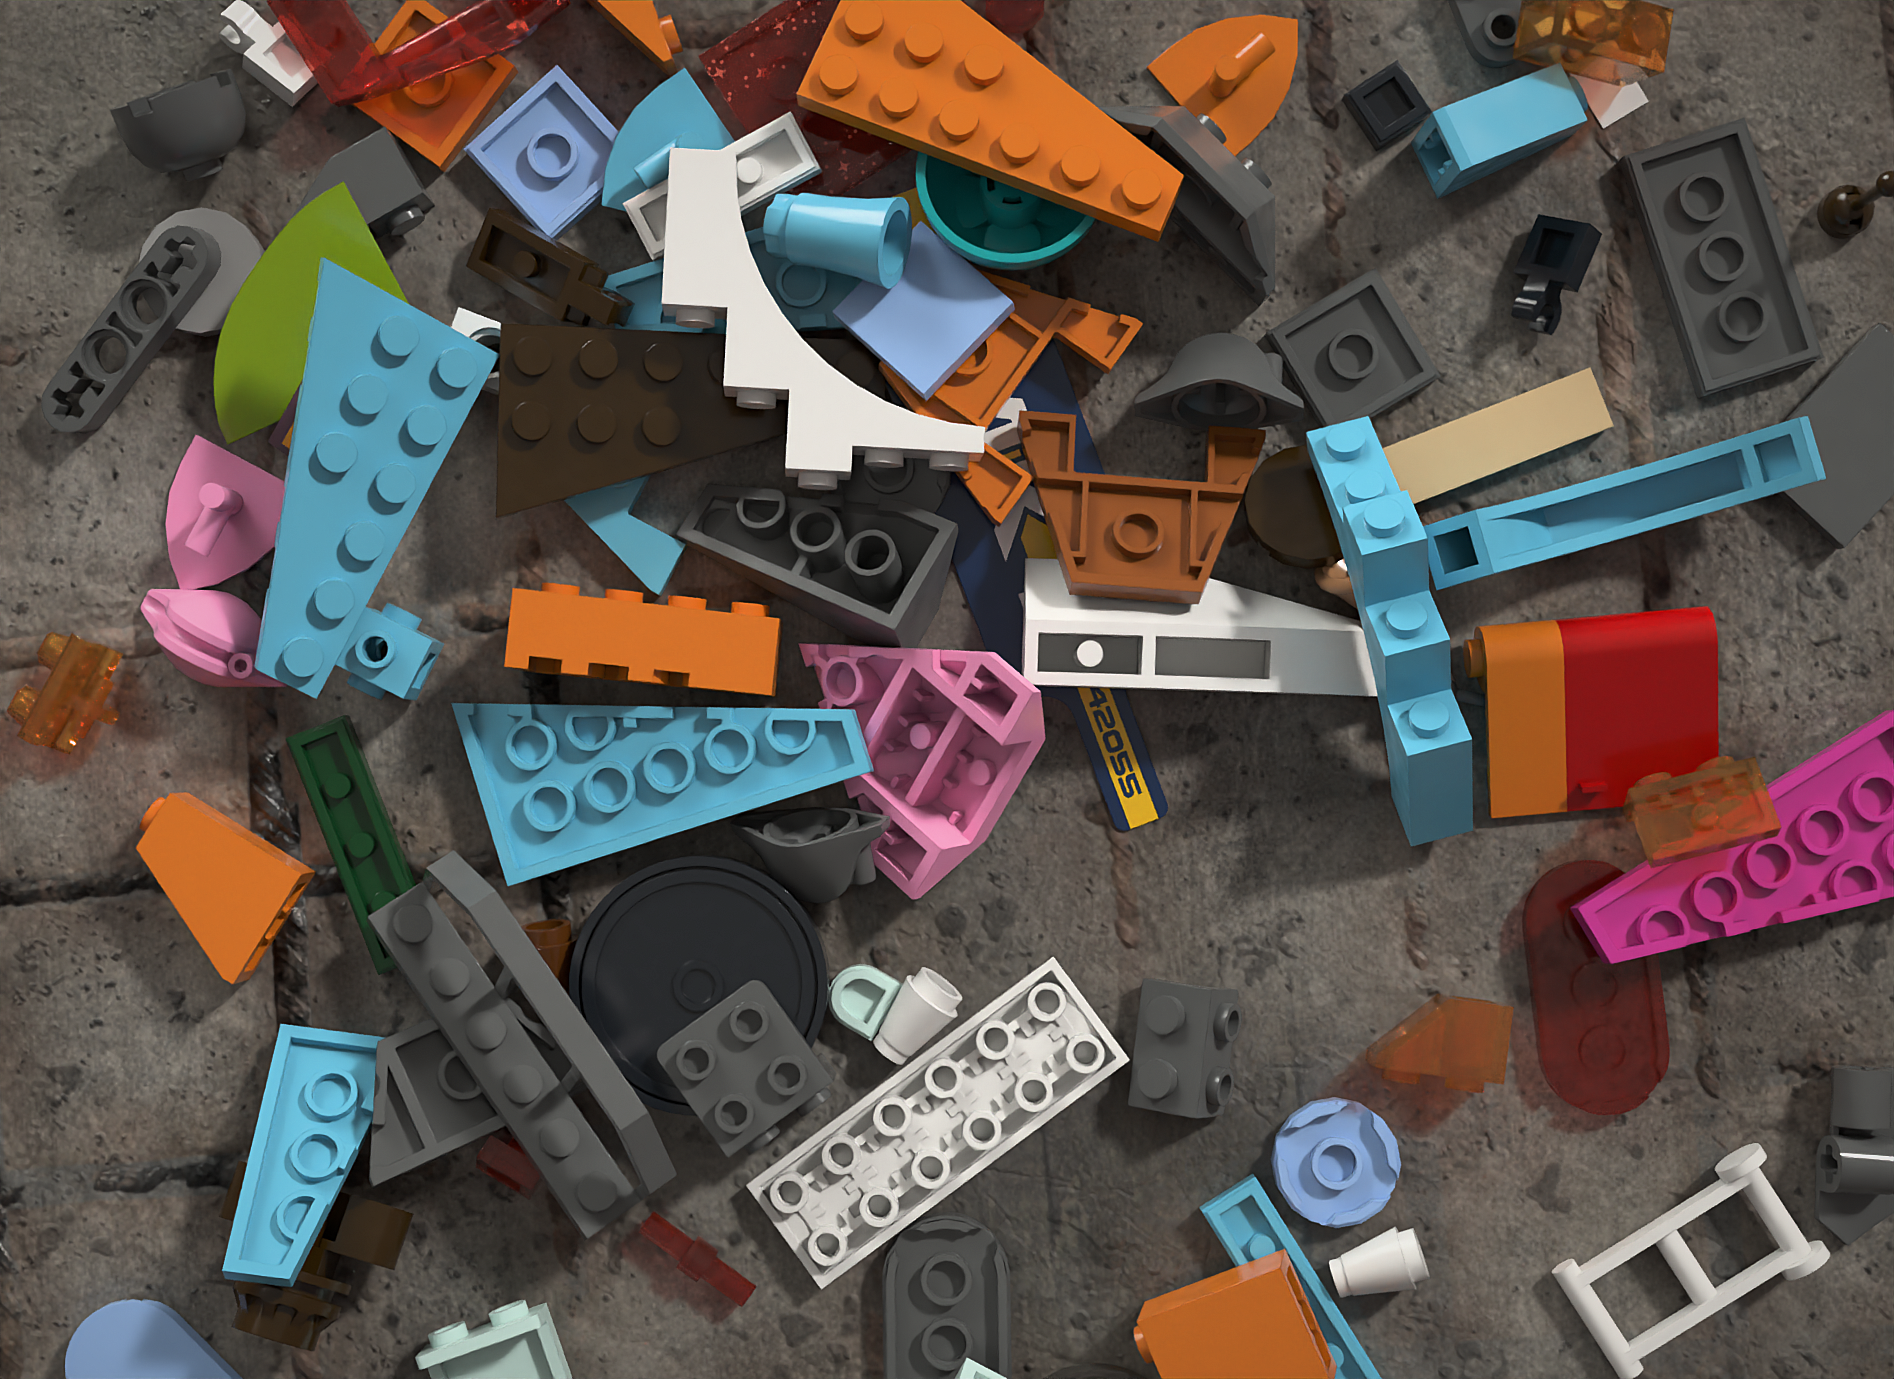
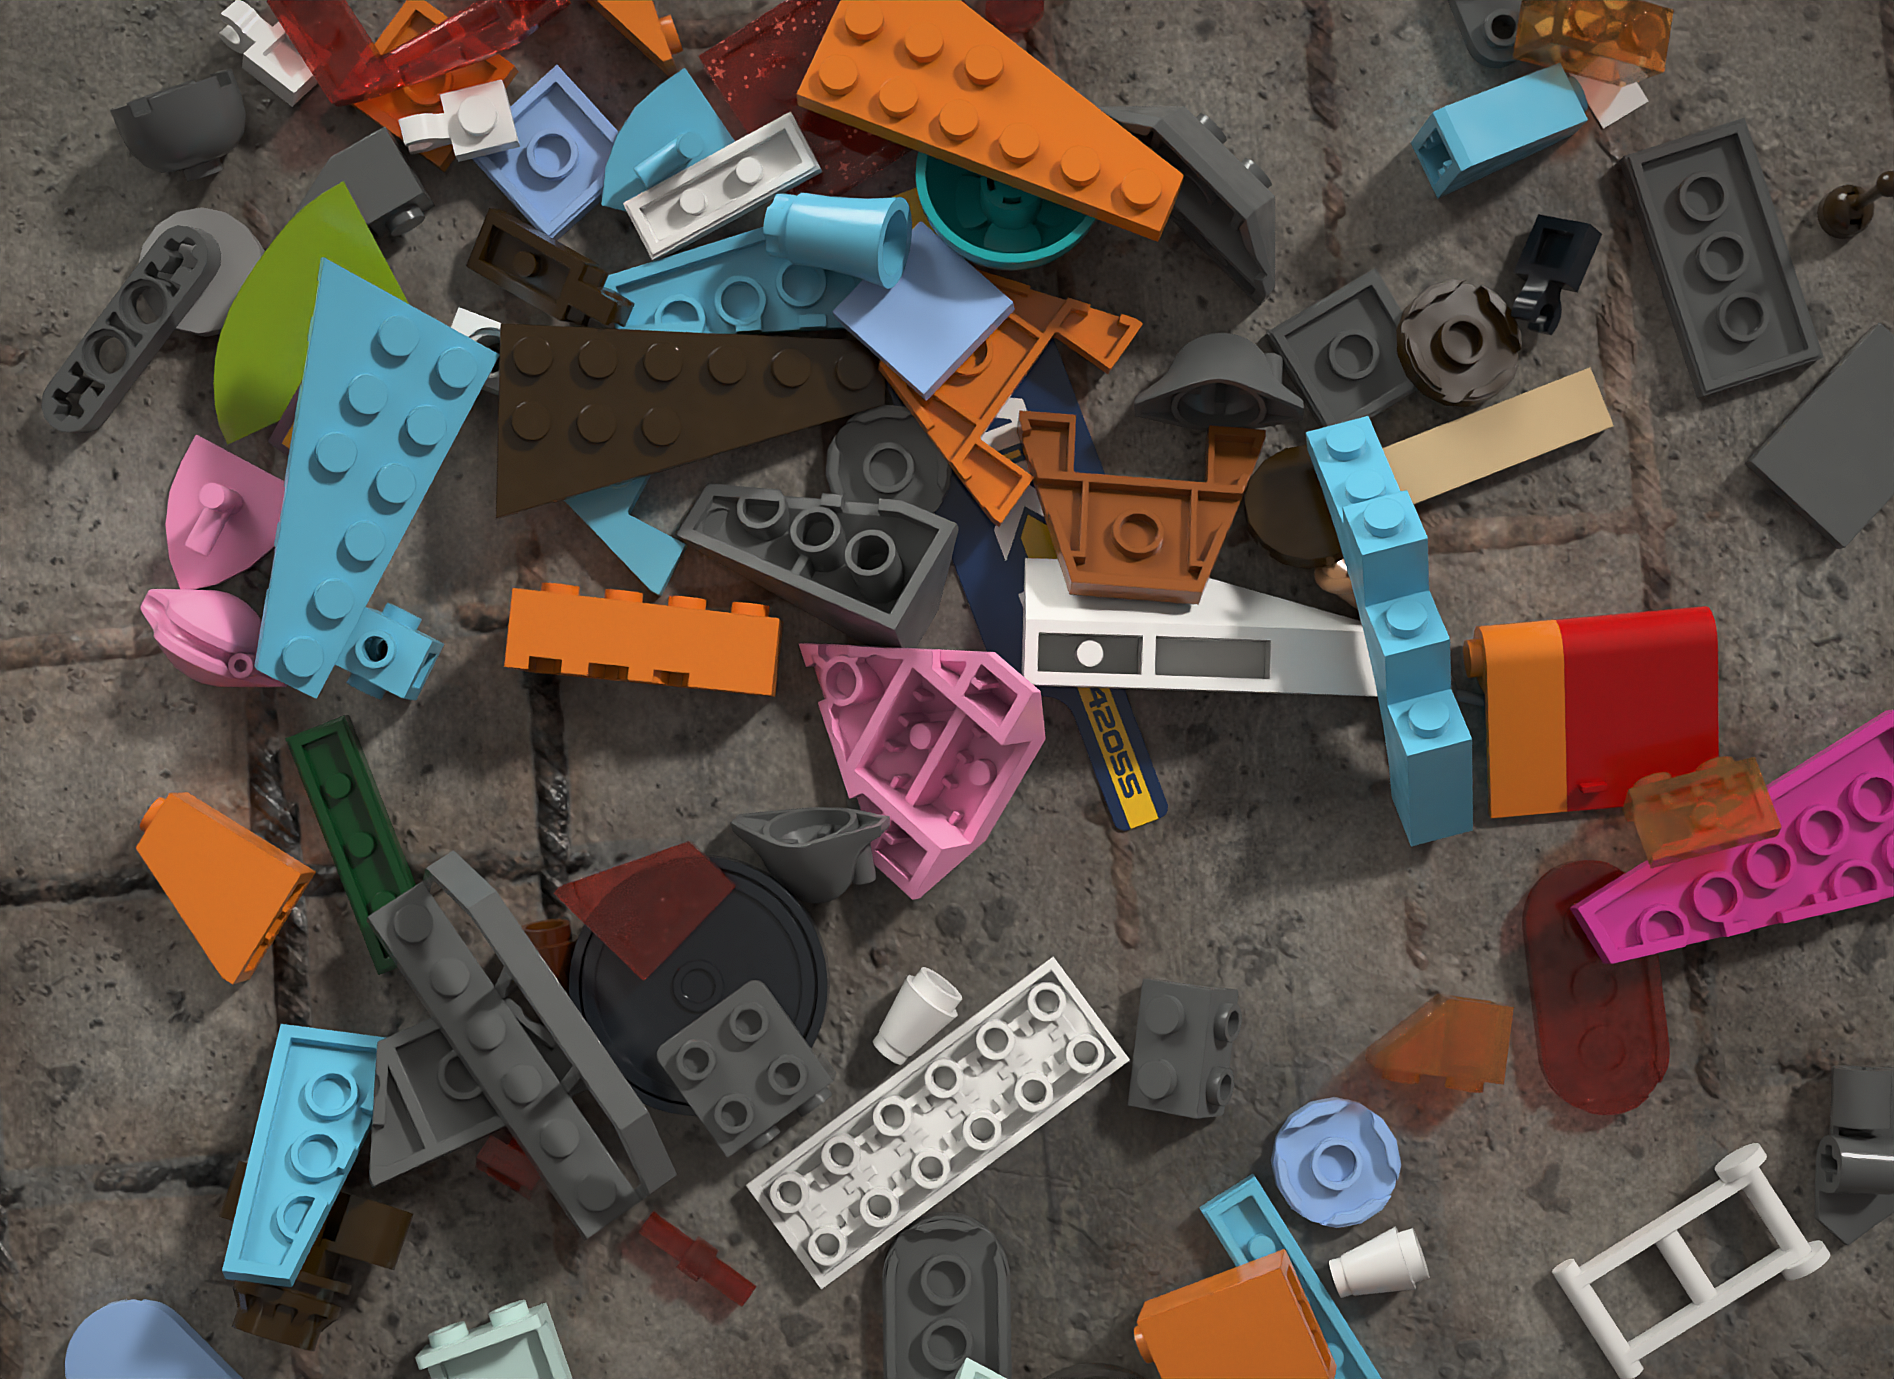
clear orange hips [7,632,123,755] -> none
medium azure wing [451,703,874,886] -> none
white arch [661,147,985,490] -> none
light aqua tile [828,964,903,1041] -> none
orange shield [1146,15,1298,157] -> none
black tile [1342,60,1432,151] -> none
medium azure arch [1423,416,1826,590] -> none
none -> white plate [398,79,520,162]
none -> clear red wing [554,841,737,981]
none -> dark brown tile [1396,279,1522,407]

